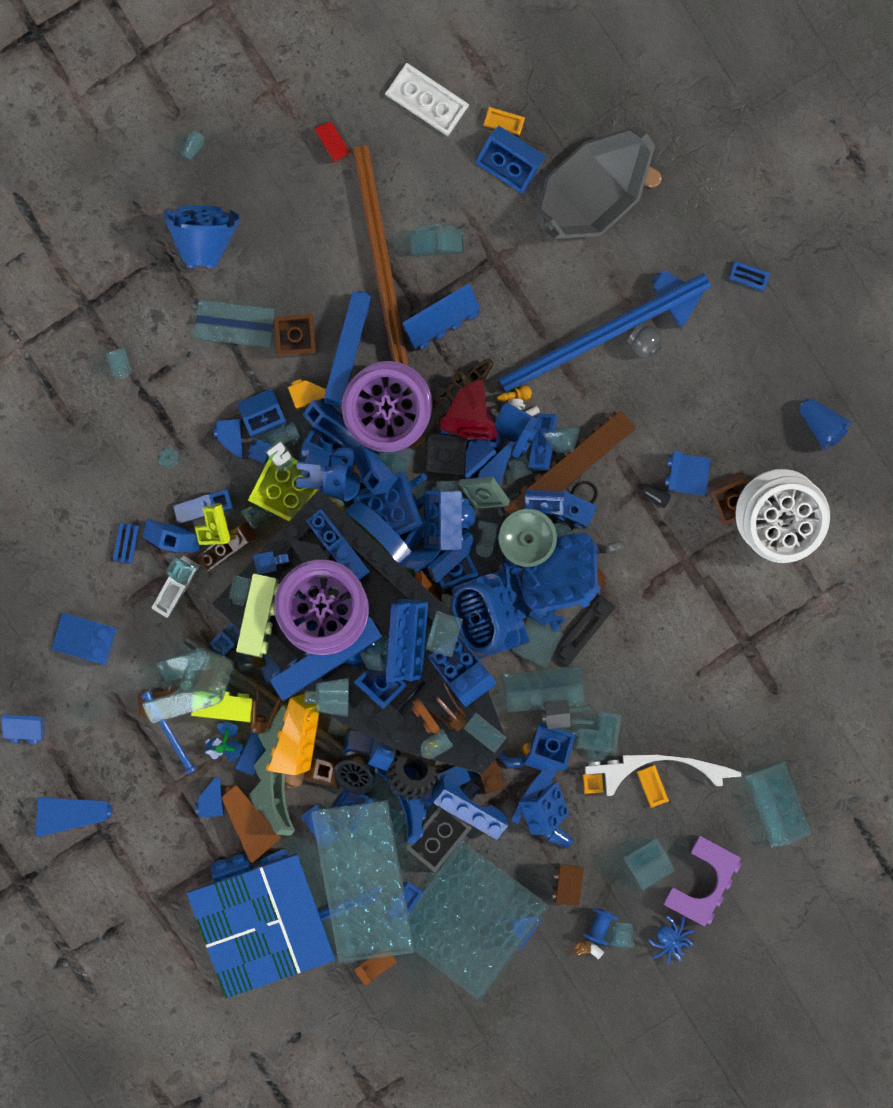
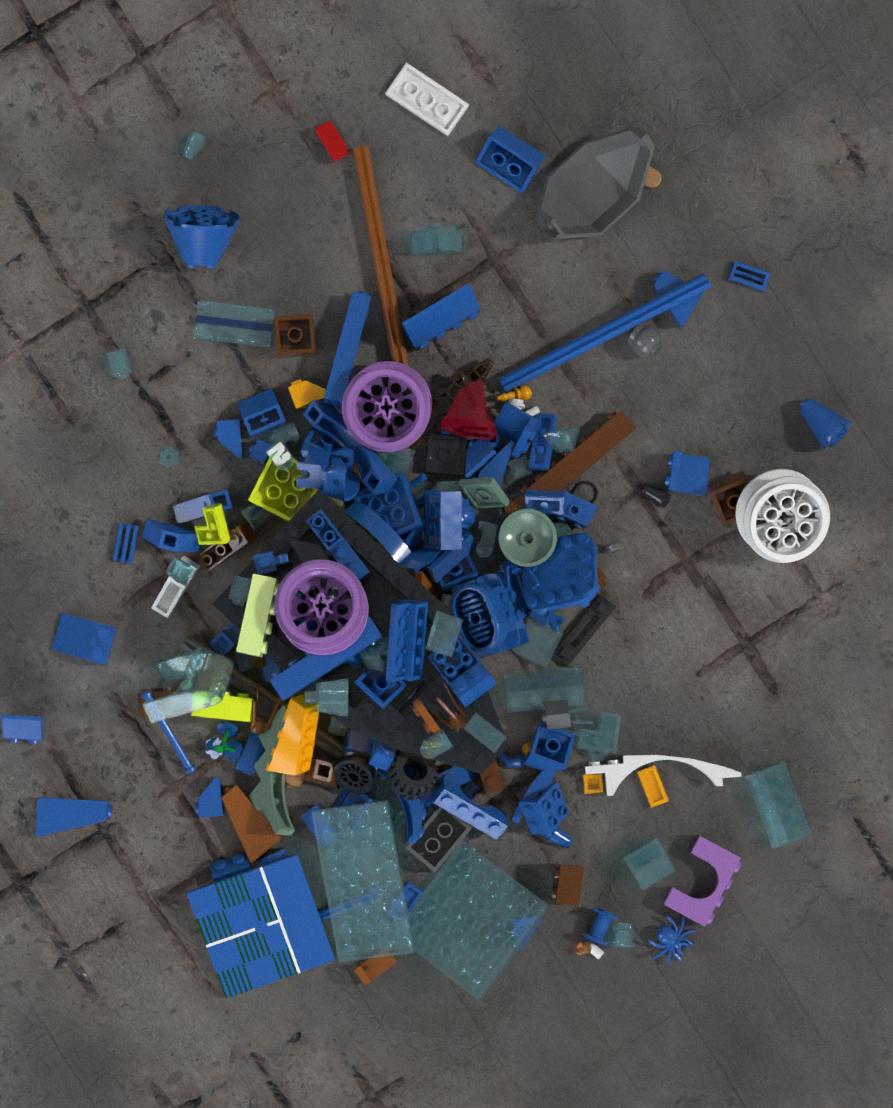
light orange tile [483,107,525,137] -> none

